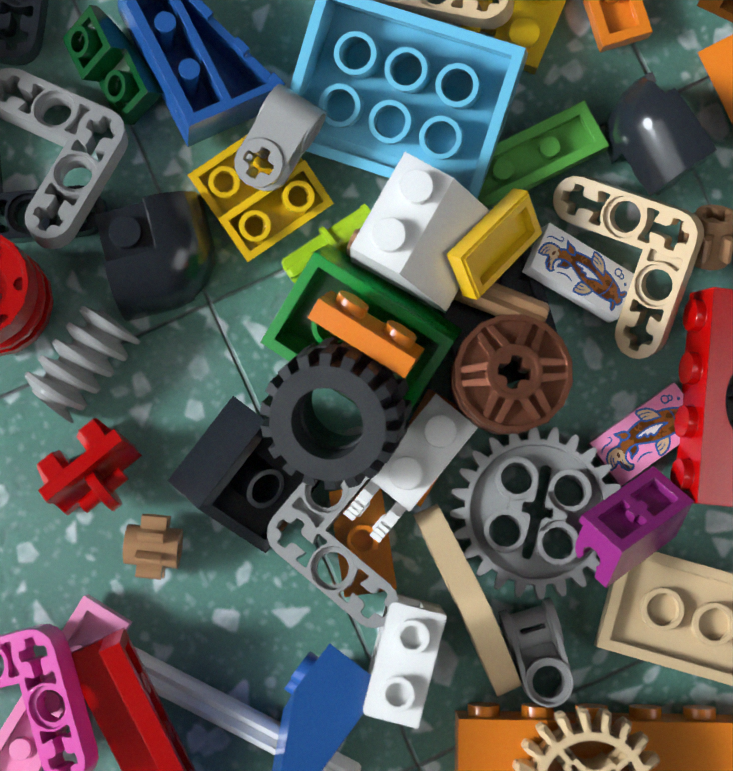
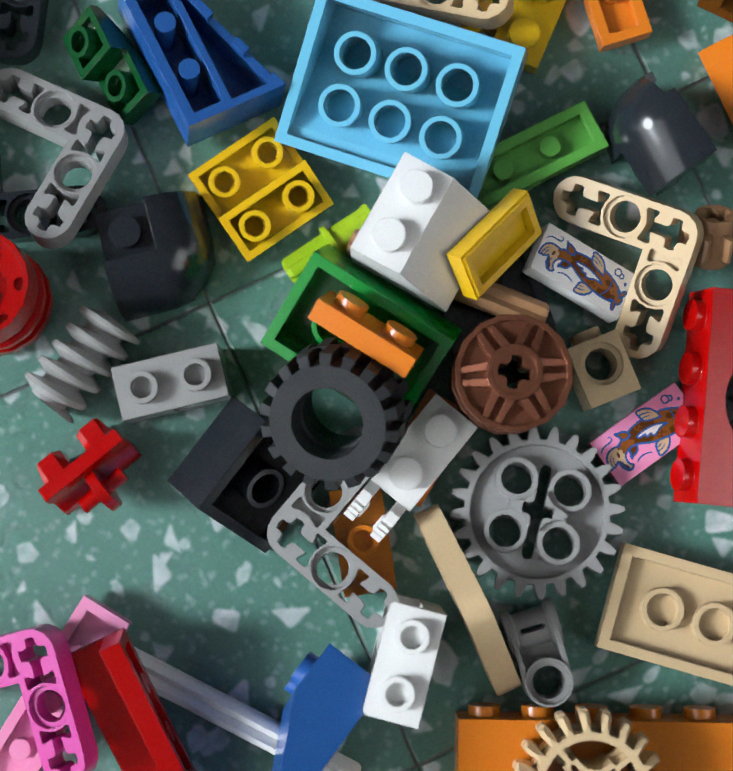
medium nougat gear [123,514,183,580] -> none
light grey piece [234,84,327,191] -> none
magenta hinge [575,466,694,588] -> none
none -> light grey brick [111,343,234,424]
none -> tan brick [567,326,642,412]

